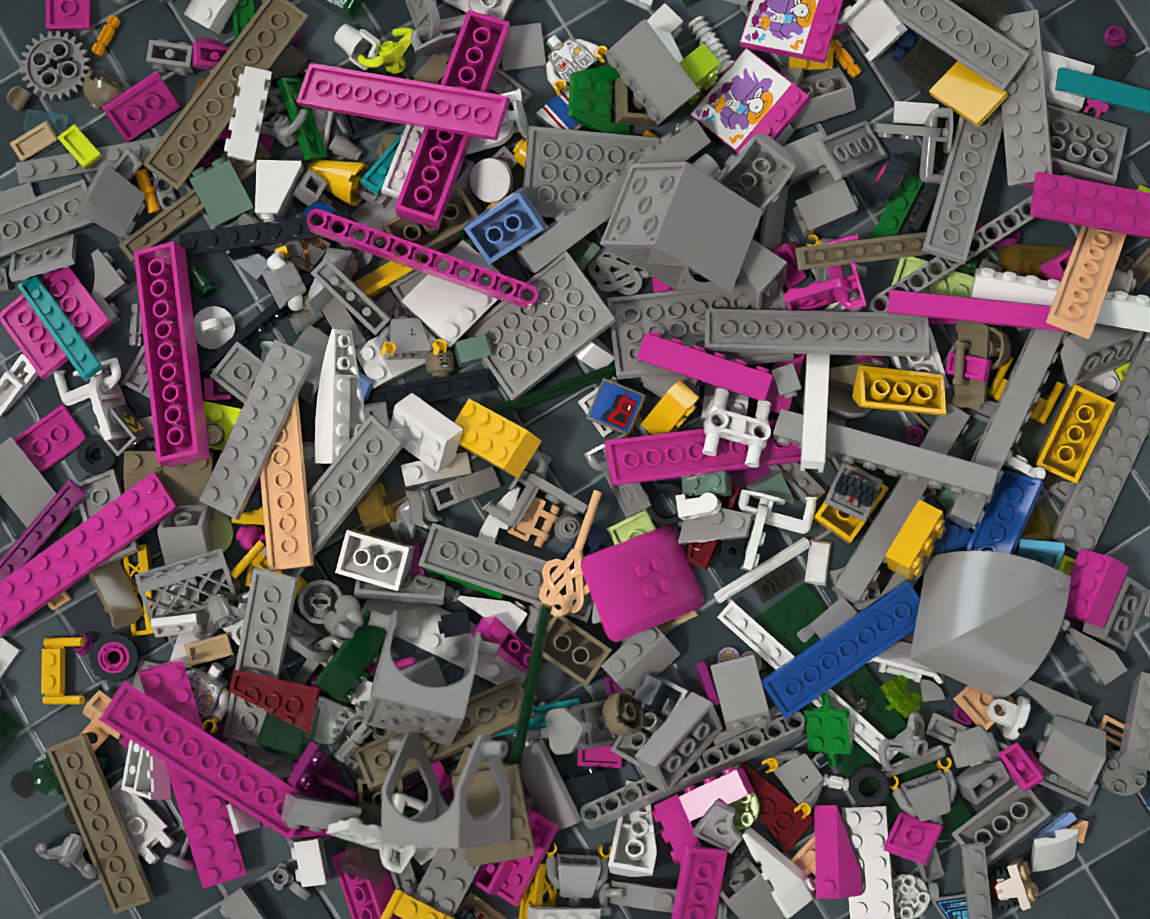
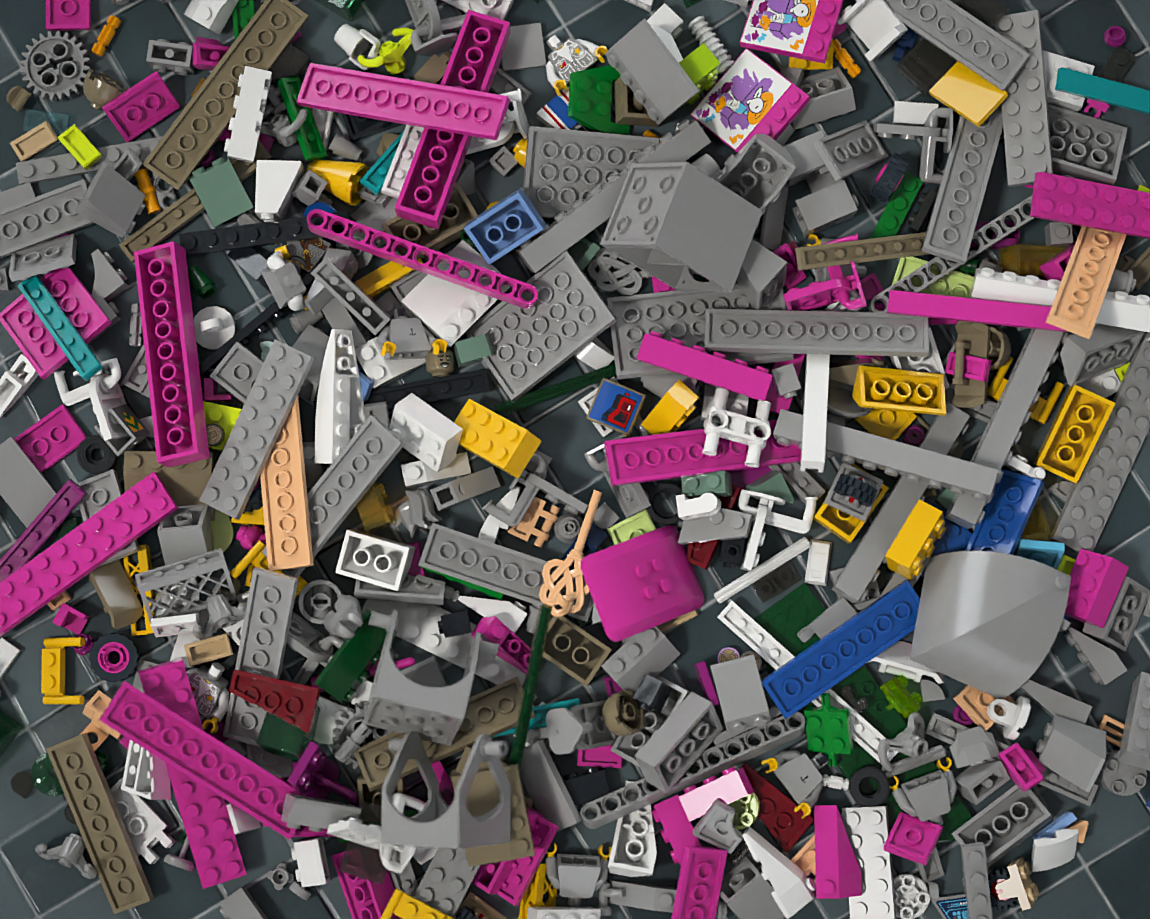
white tile [470,158,513,202] -> none
none -> dark pink panel [52,603,91,635]
none -> light grey tile [593,502,620,529]
none -> yellow plate [854,408,917,441]
none -> dark pink plate [857,273,884,302]
none -> light grey brick [1044,222,1073,249]

